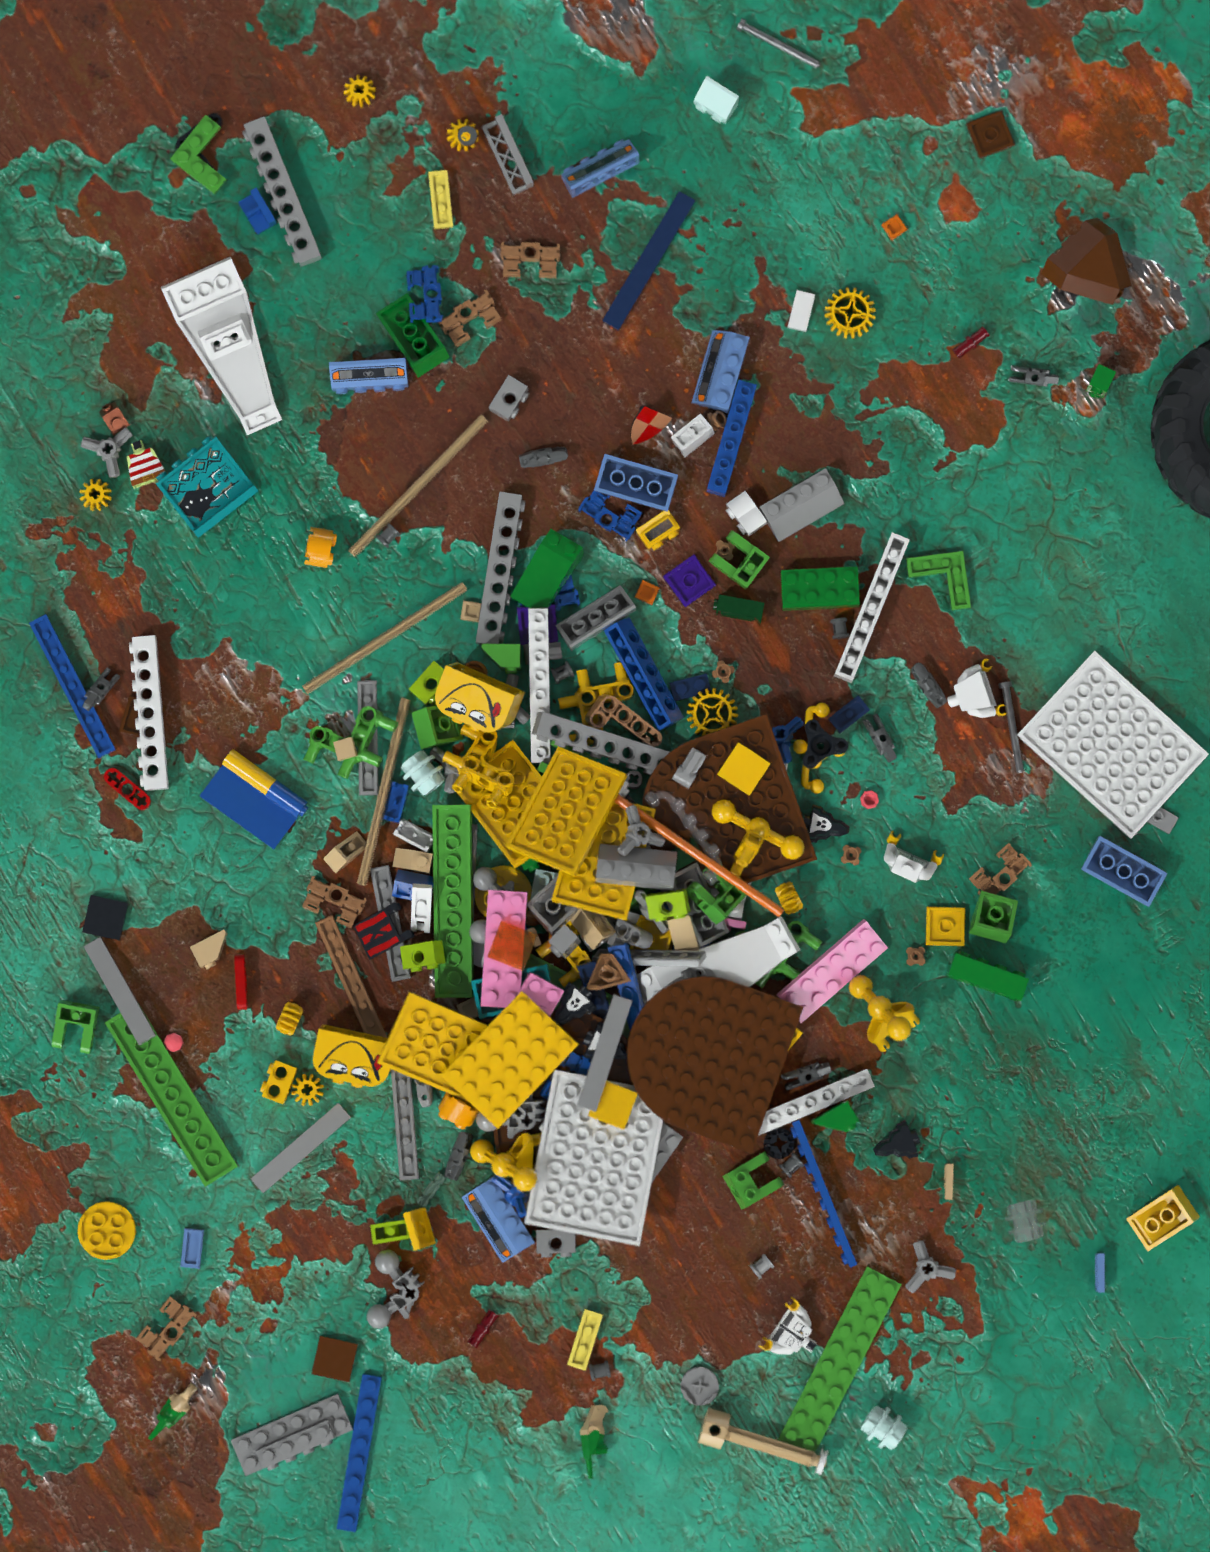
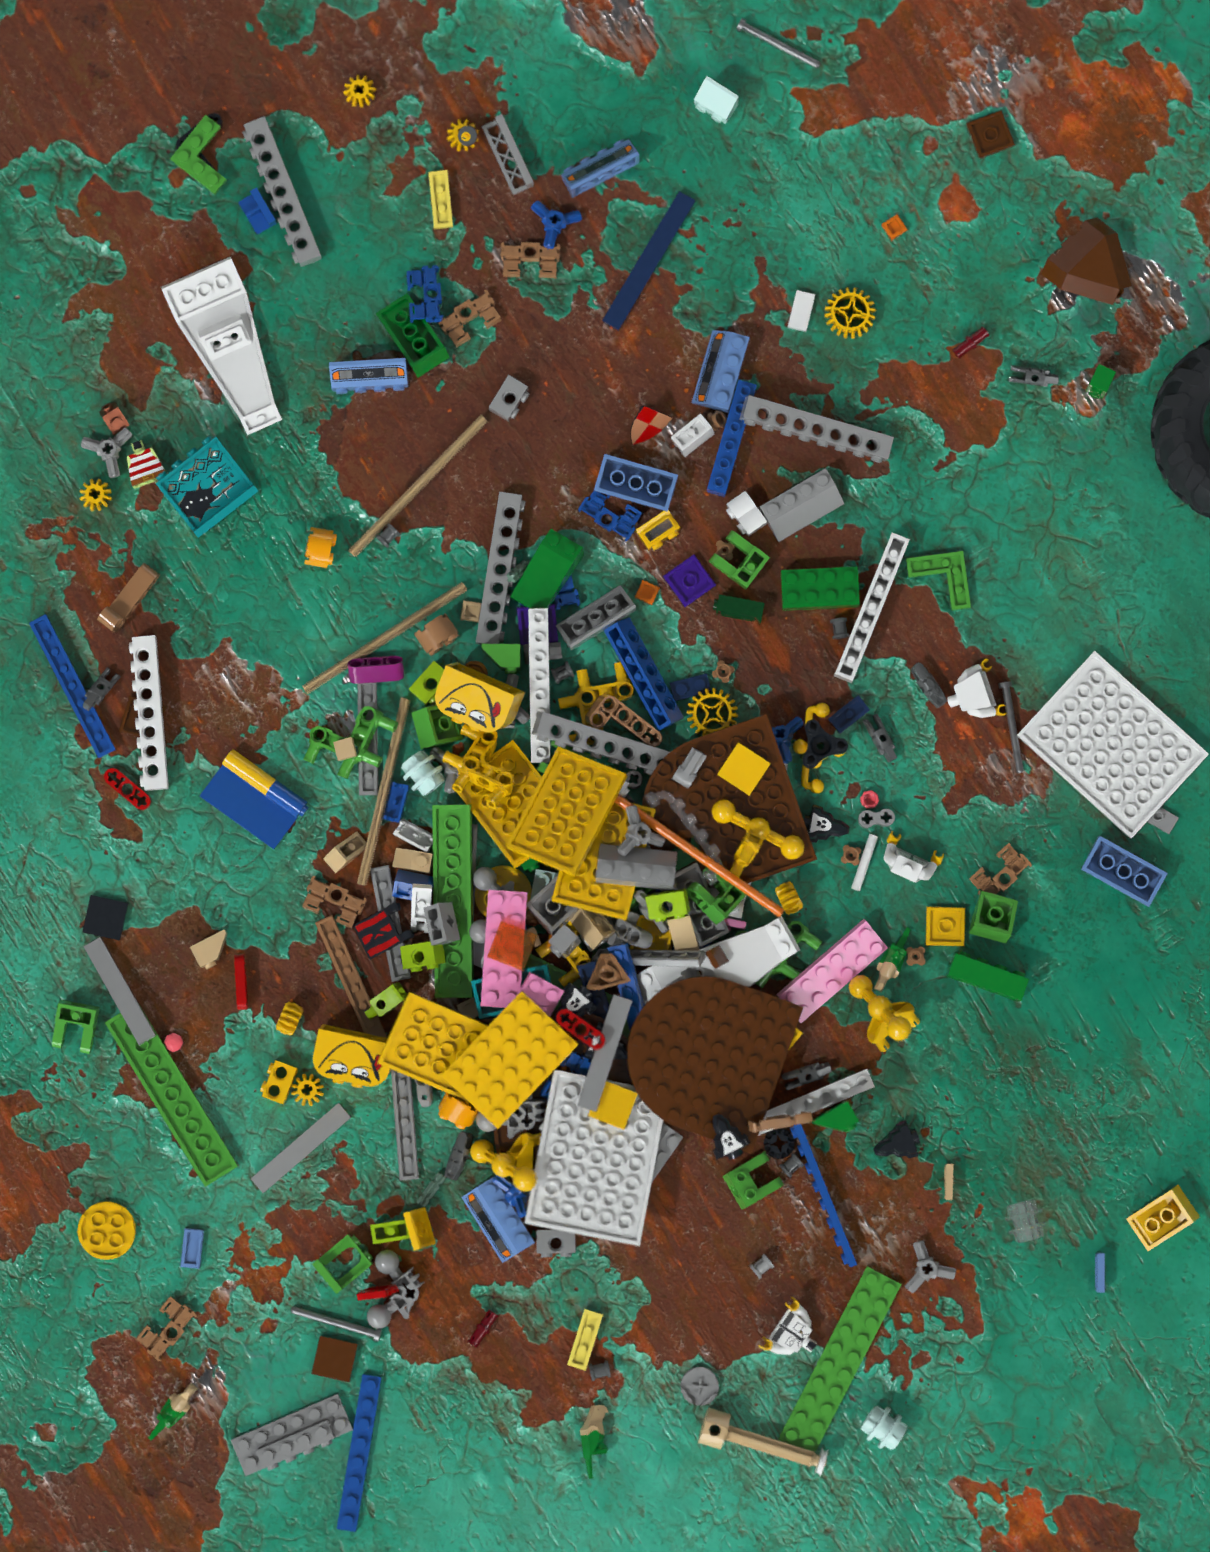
dark grey hinge [519,447,568,468] -> none
none -> medium nougat beam [97,563,160,633]
none -> flat silver bar [291,1306,382,1342]
none -> bright green panel [312,1234,373,1294]
none -> magenta beam [347,656,404,684]
none -> red tile [356,1284,399,1301]
none -> lime torso [364,982,408,1020]
none -> medium nougat brick [414,613,459,656]
none -> light grey brick [423,902,460,945]
none -> sand green axle [507,560,530,583]
none -> blue bush [531,200,582,249]
none -> red beam [556,1009,606,1050]
none -> reddish brown tile [705,945,729,969]
none -> black rock [713,1113,751,1160]
none -> light grey brick [740,395,894,463]
none -> medium nougat piece [748,1111,813,1133]
none -> white piece [851,834,878,891]
none -> light grey axle [858,809,895,829]
none -> animal [873,927,911,993]

